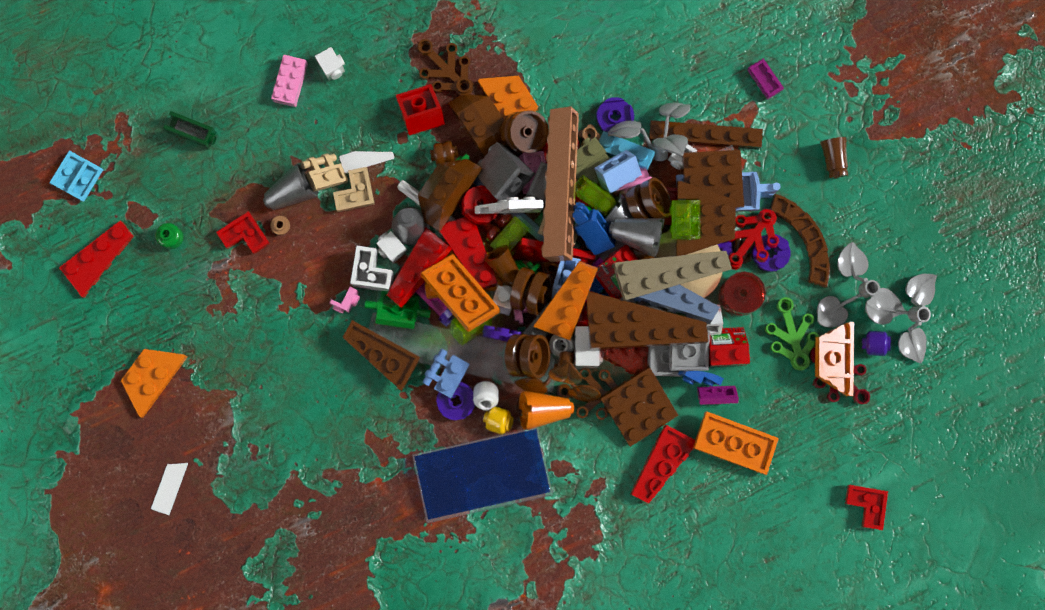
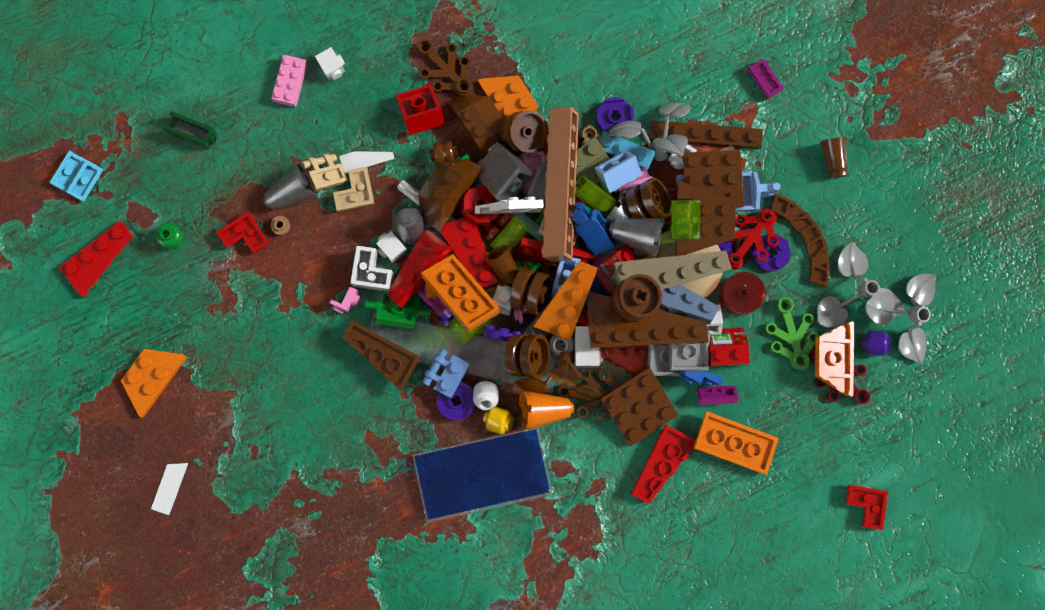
none -> reddish brown wheel [612,274,662,321]

